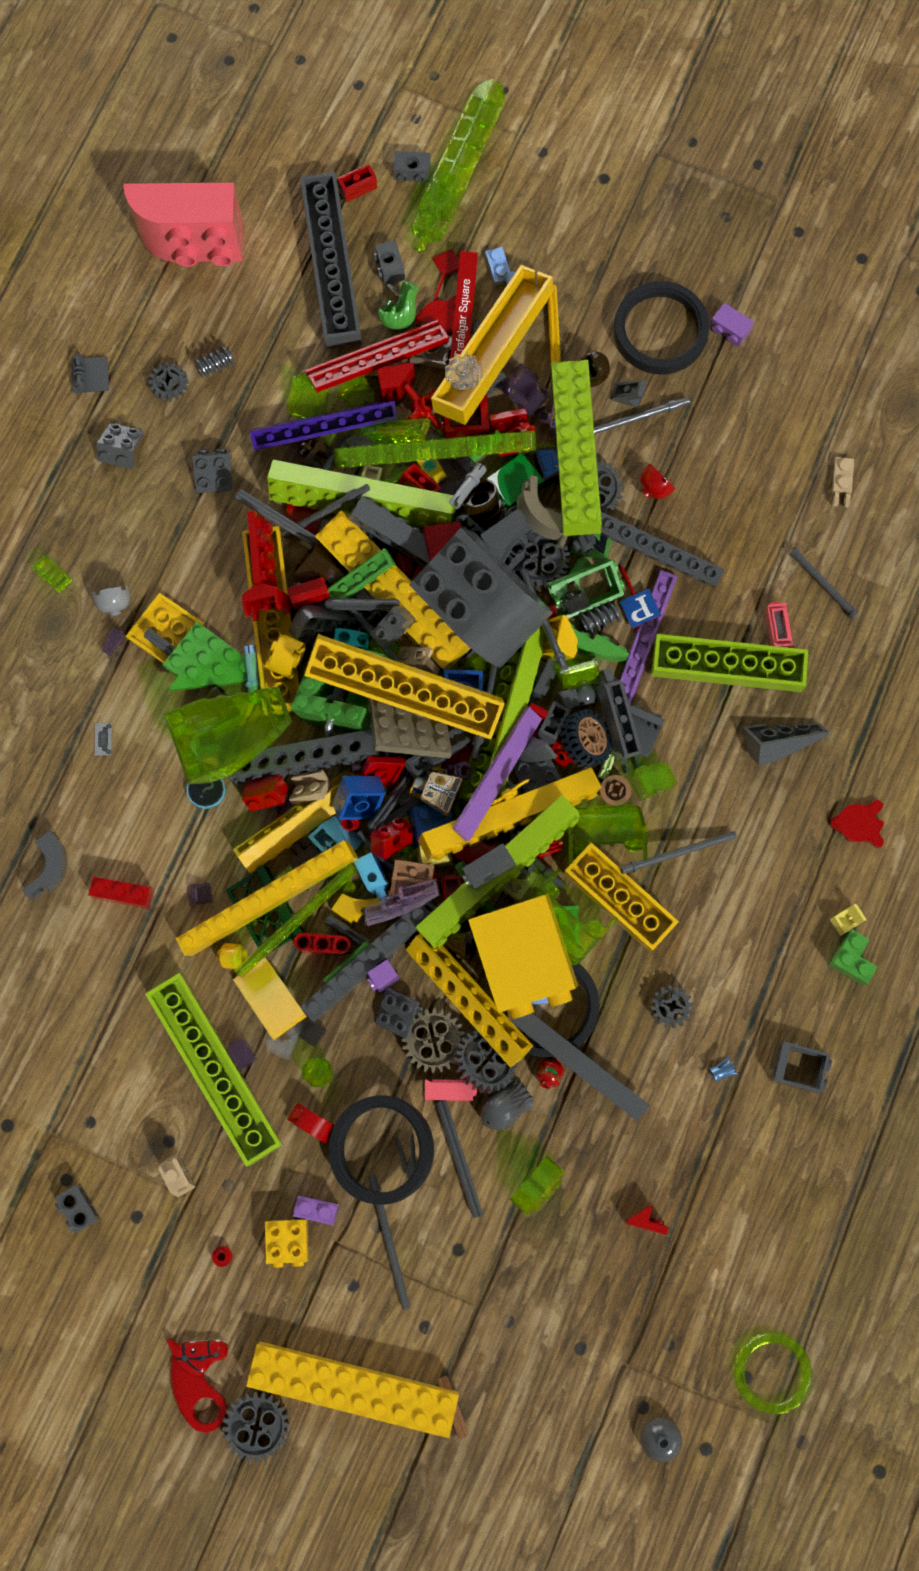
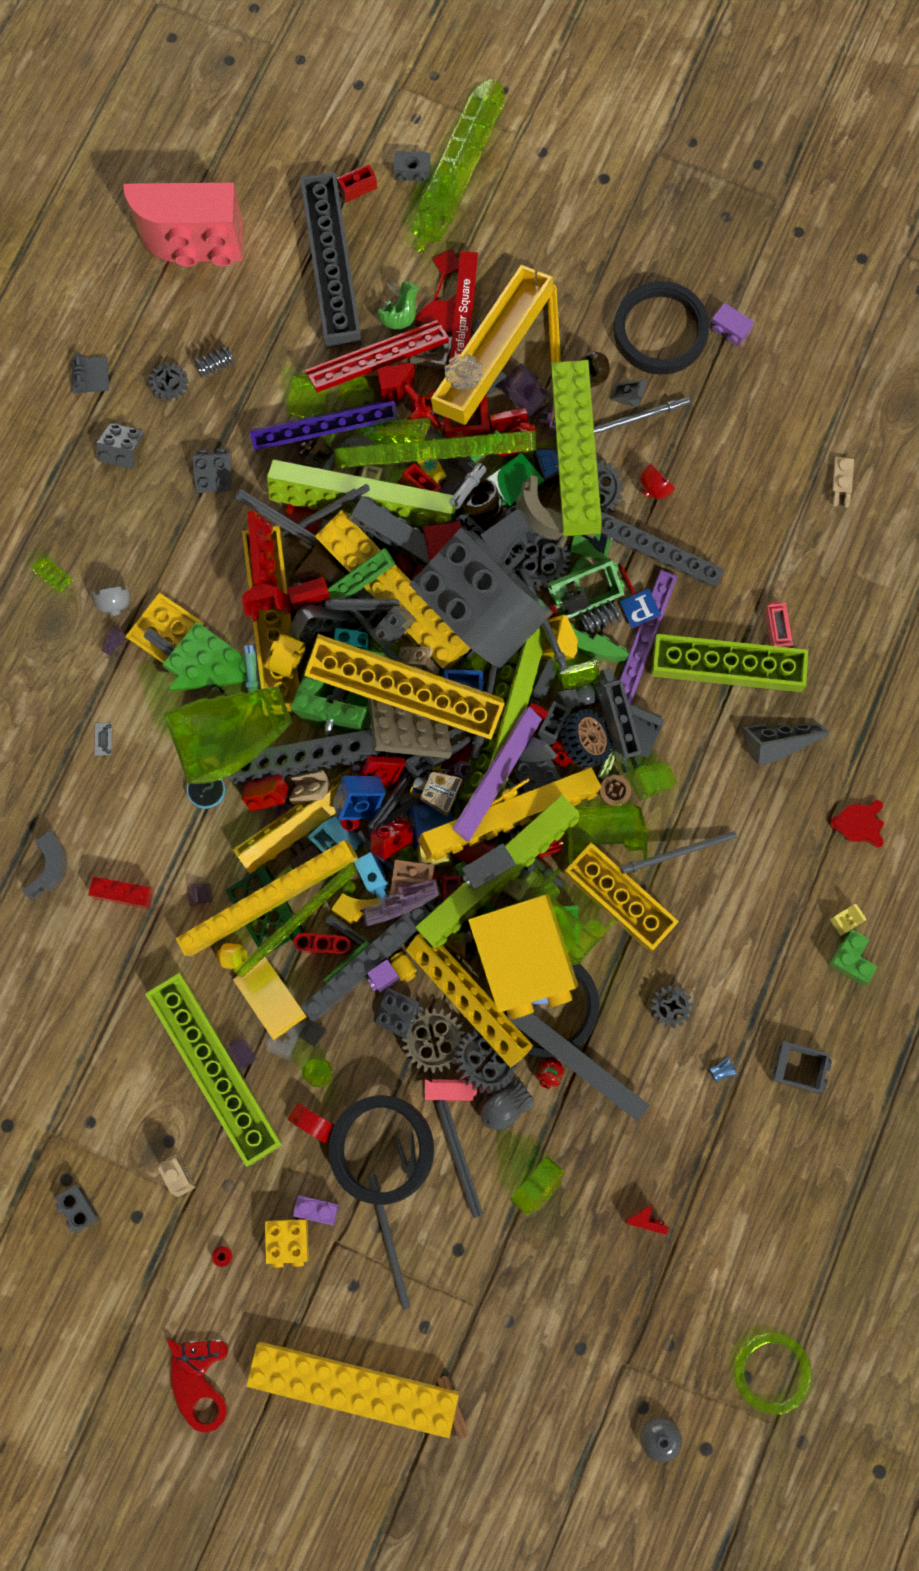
dark grey gear [222,1390,290,1463] -> none
dark grey brick [373,240,405,285] -> none
light blue hinge [485,247,516,286] -> none
dark grey gear [572,534,596,554] -> none
dark grey bar [789,547,860,619] -> none
none -> yellow brick [390,952,417,982]

